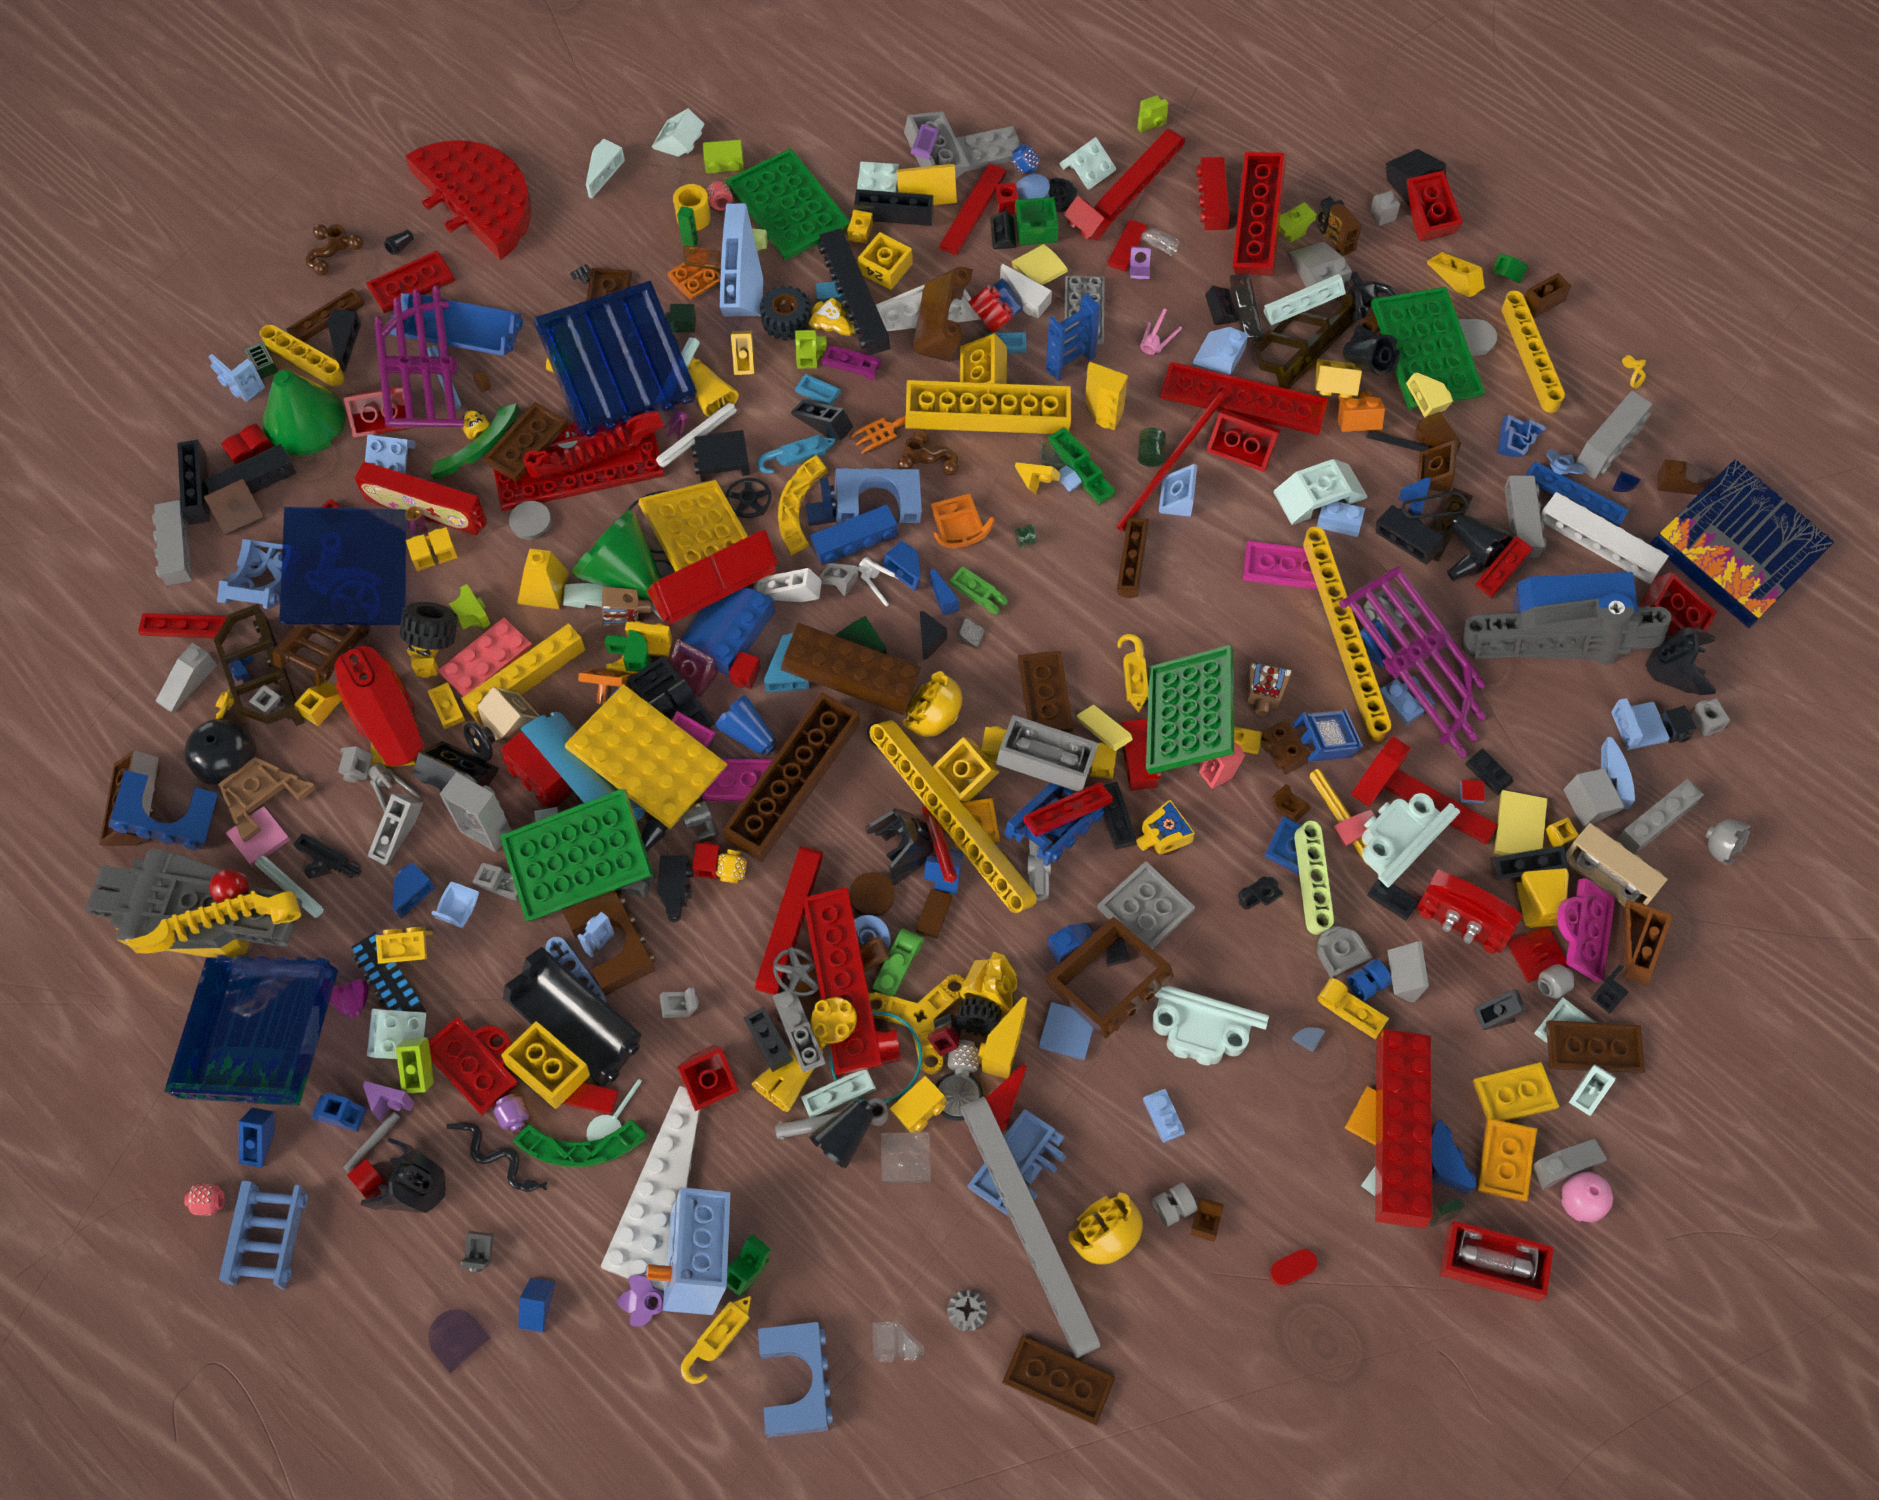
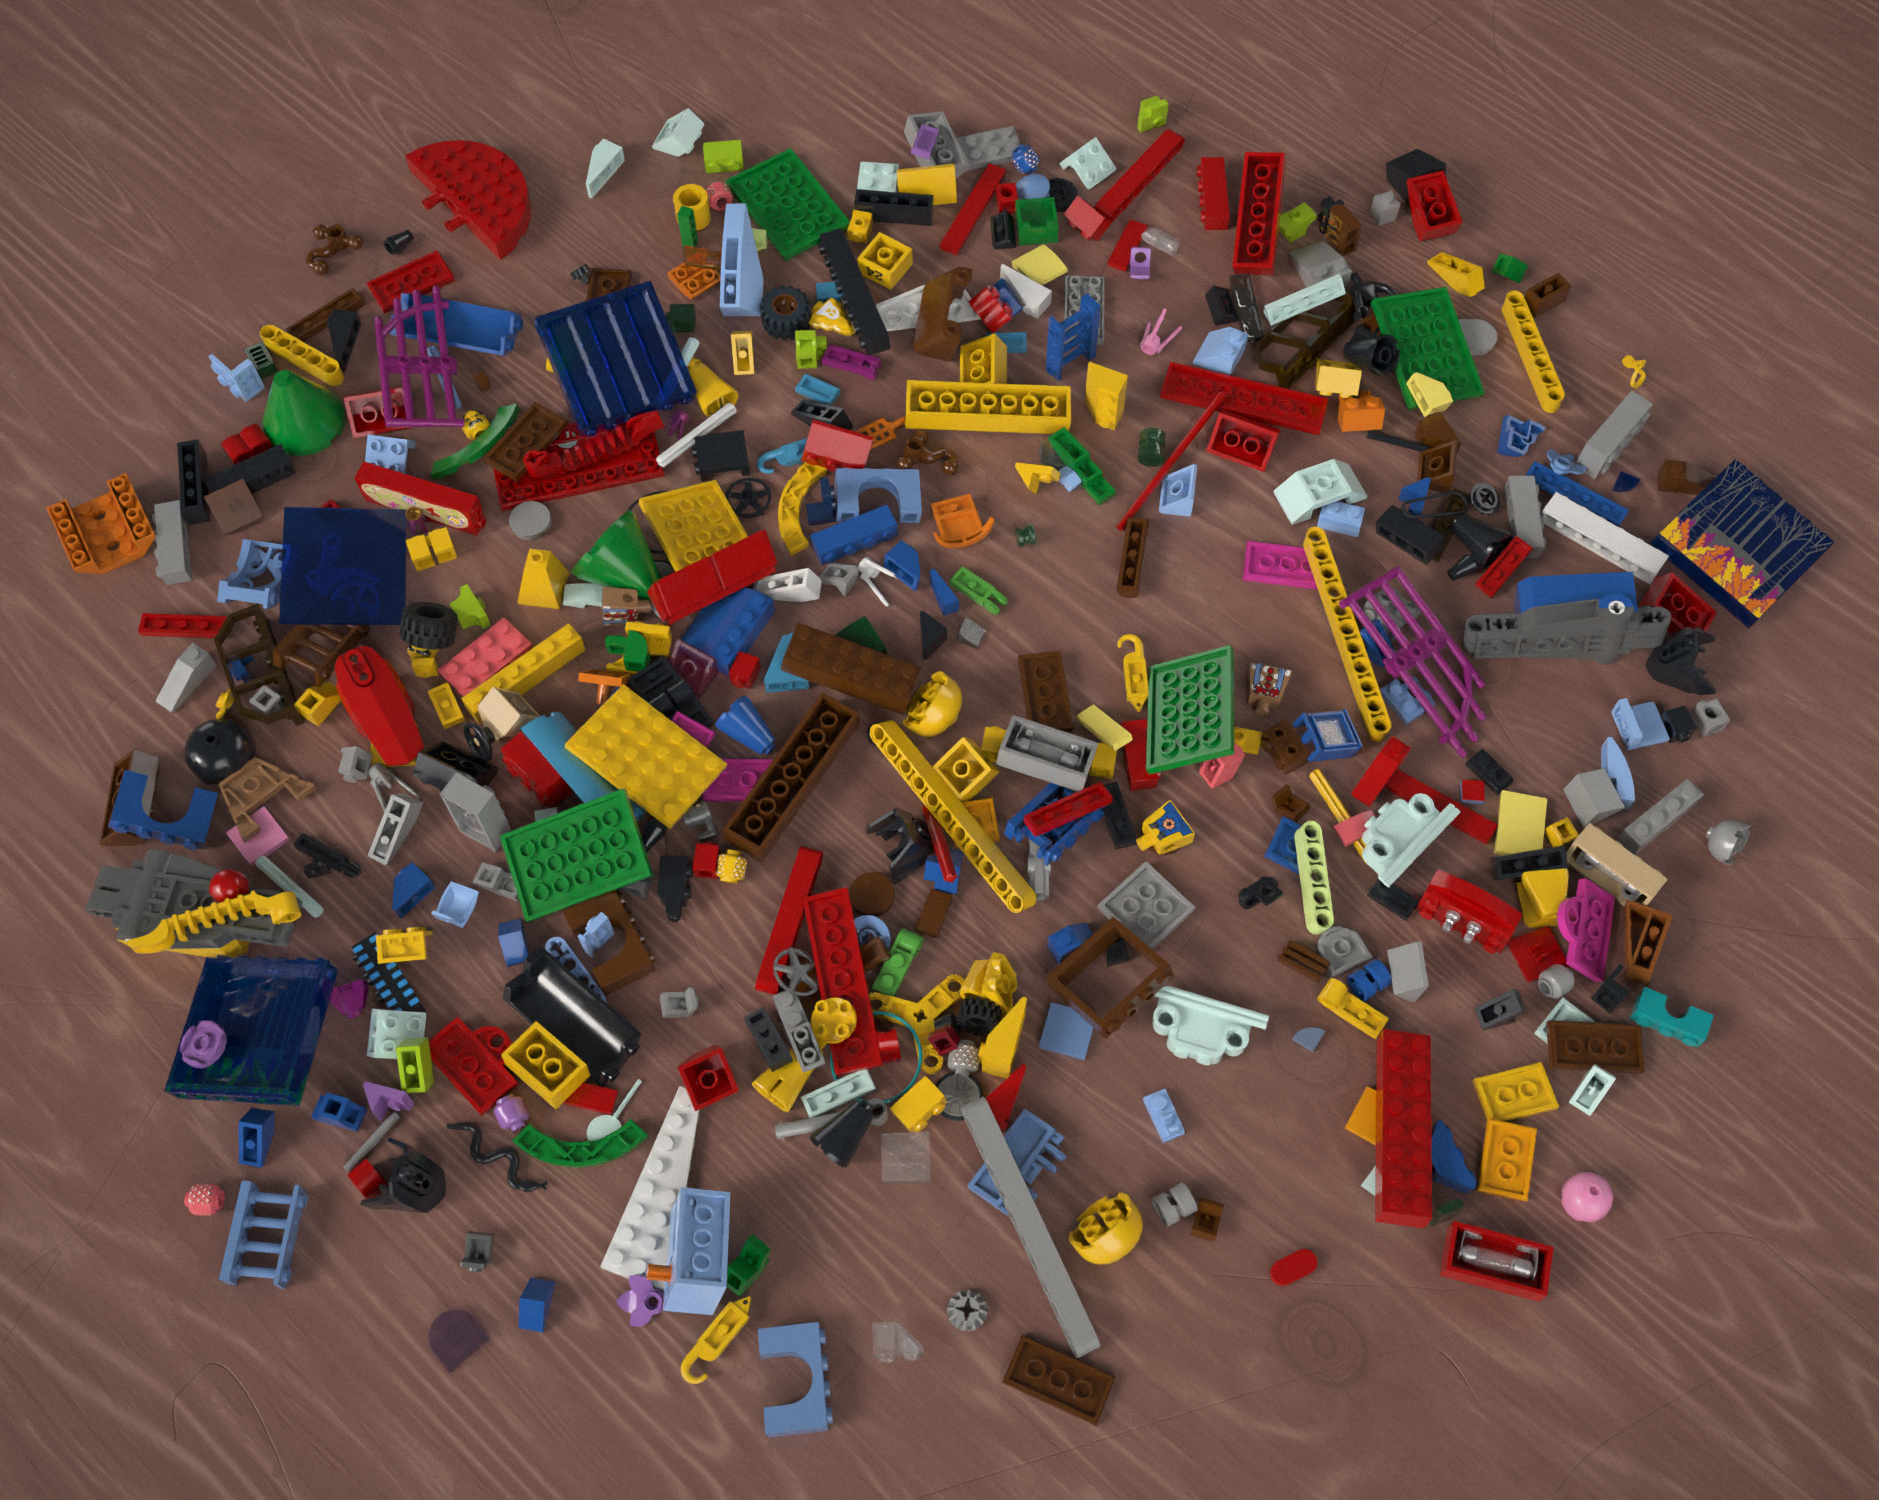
light grey slope [1532,1139,1607,1190] -> none
none -> orange slope [46,473,156,574]
none -> medium lavender tile [180,1020,227,1068]
none -> blue slope [498,918,529,967]
none -> slope [801,420,873,471]
none -> reddish brown tile [1277,940,1330,983]
none -> black gear [1468,483,1500,515]
none -> teal arch [1629,987,1714,1047]

